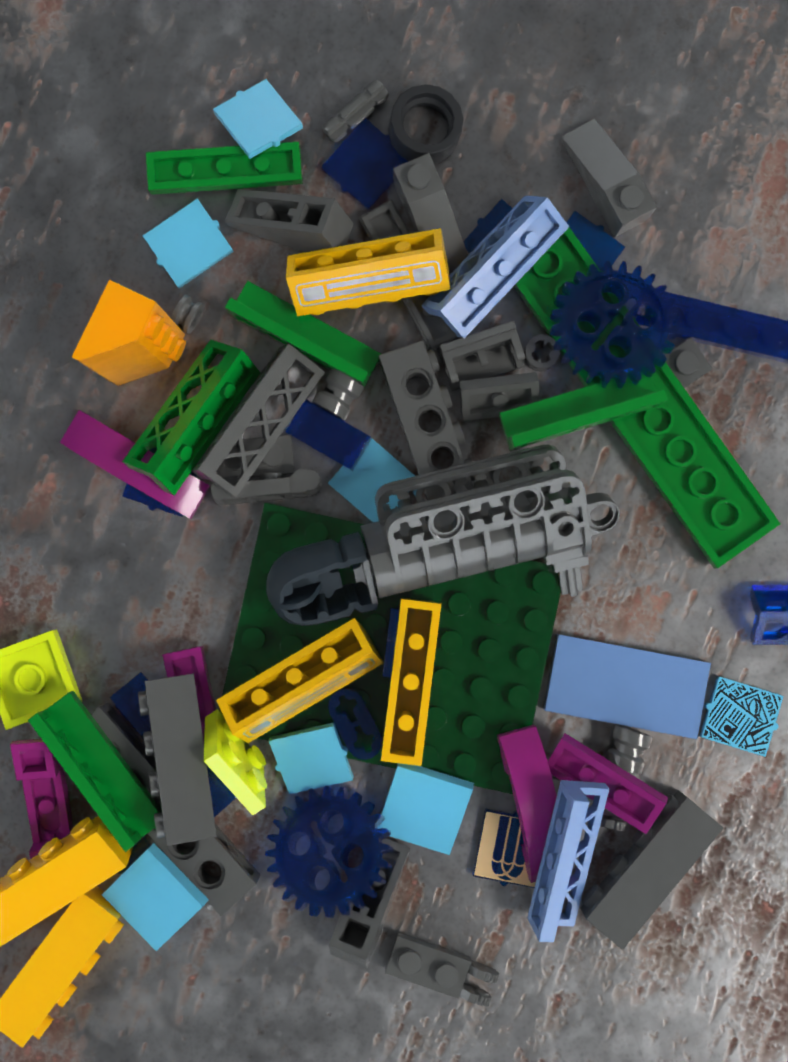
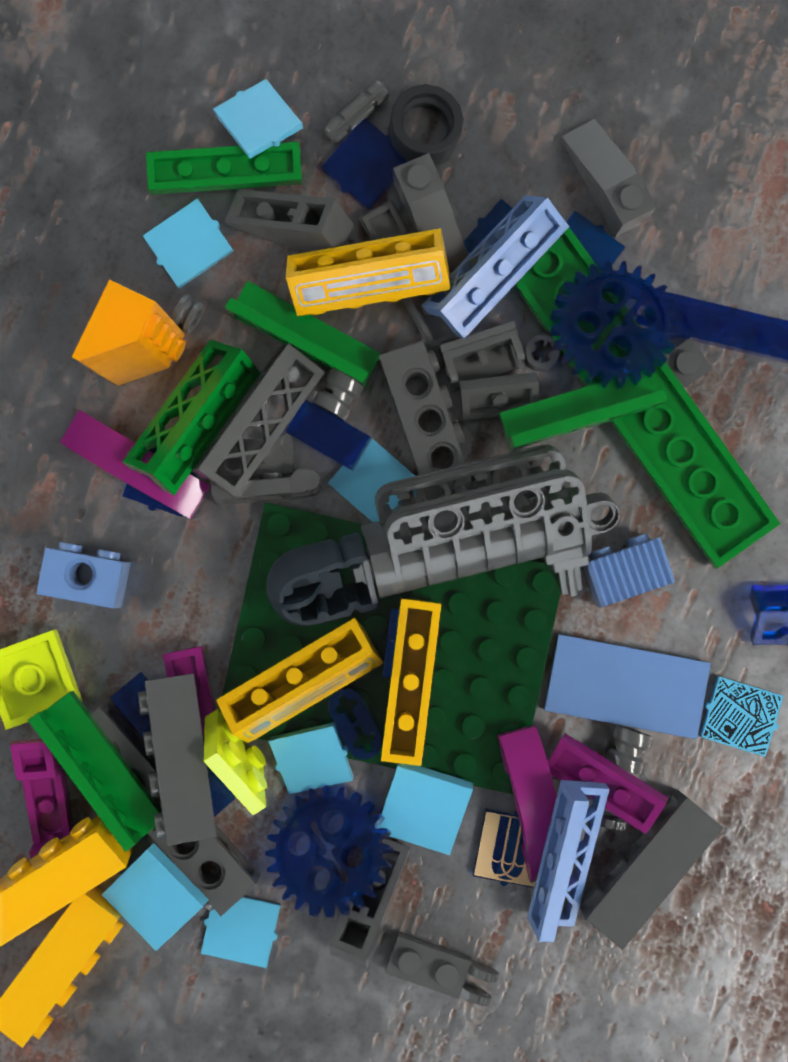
none -> medium blue brick [36,542,131,609]
none -> medium azure piece [201,896,281,968]
none -> medium blue brick [582,533,675,607]

